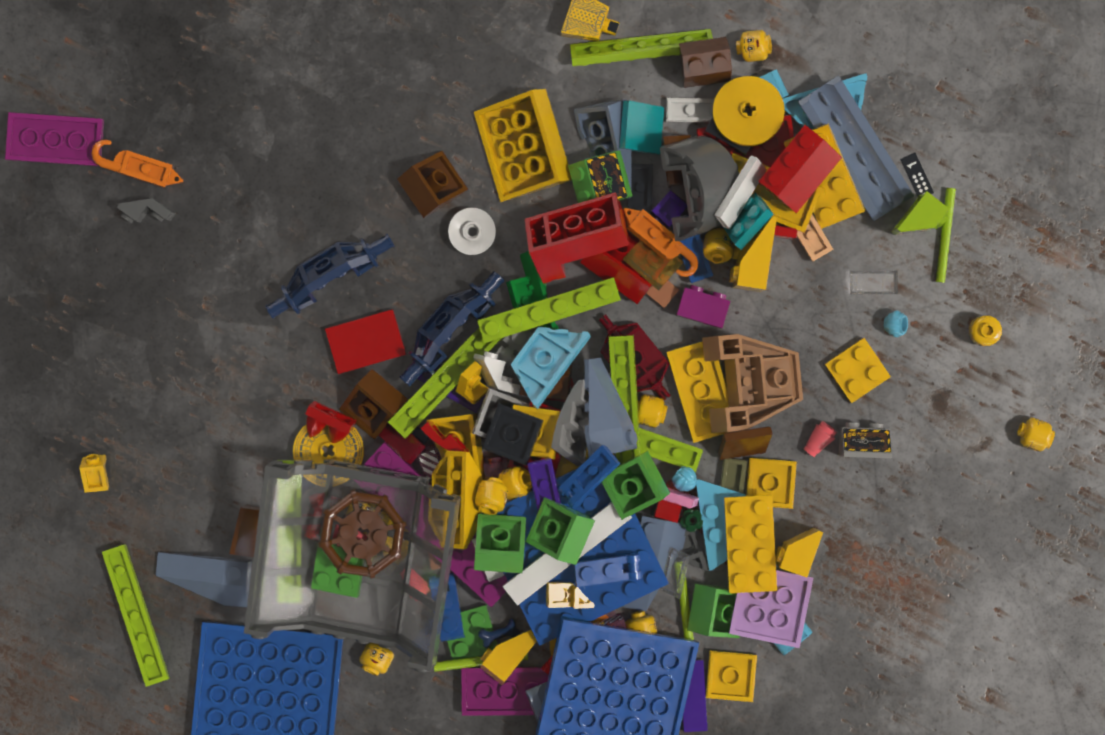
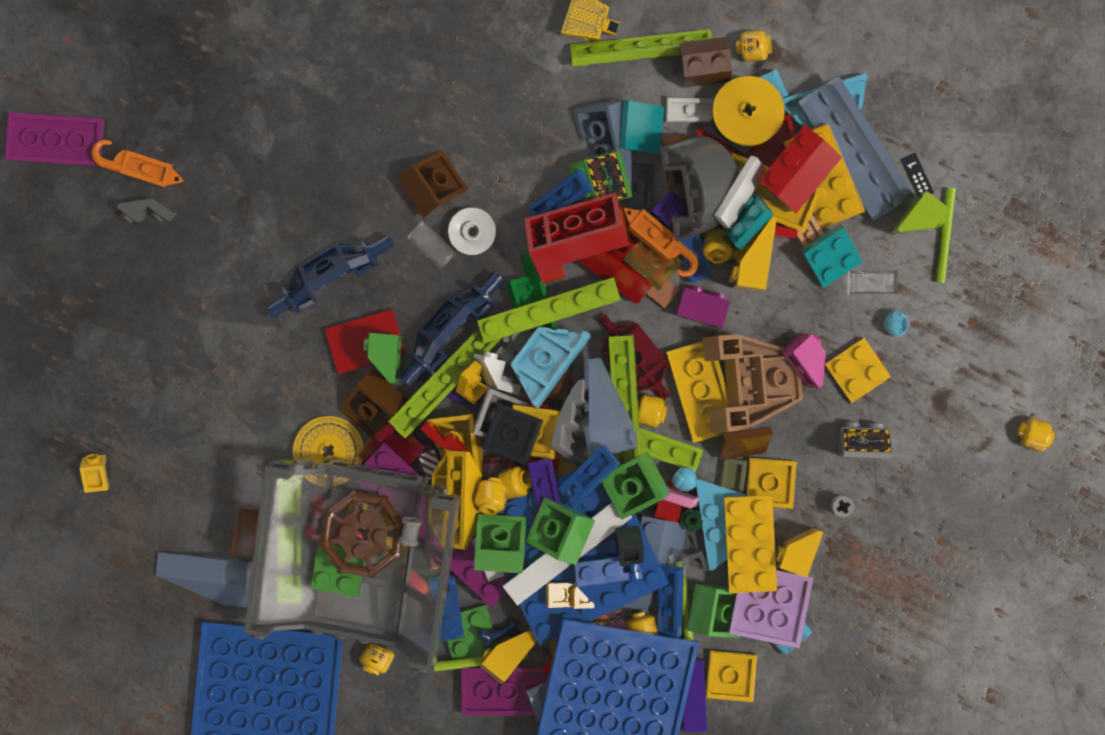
lime plate [102,544,170,687] -> none
red tile [305,401,357,443] -> none
yellow slope [474,89,572,202] -> none
coral cone [804,421,837,457] -> none
yellow head [969,315,1002,346] -> none
none -> dark red tile [359,422,395,461]
none -> bright green slope [364,333,402,383]
none -> light grey bush [398,517,423,546]
none -> clear tile [407,221,457,270]
none -> blue tile [528,170,593,216]
none -> black brick [615,526,644,566]
none -> blue tile [657,563,684,637]
none -> dark pink slope [782,333,826,389]
none -> teal plate [801,224,863,288]
none -> light grey bush [830,495,854,518]

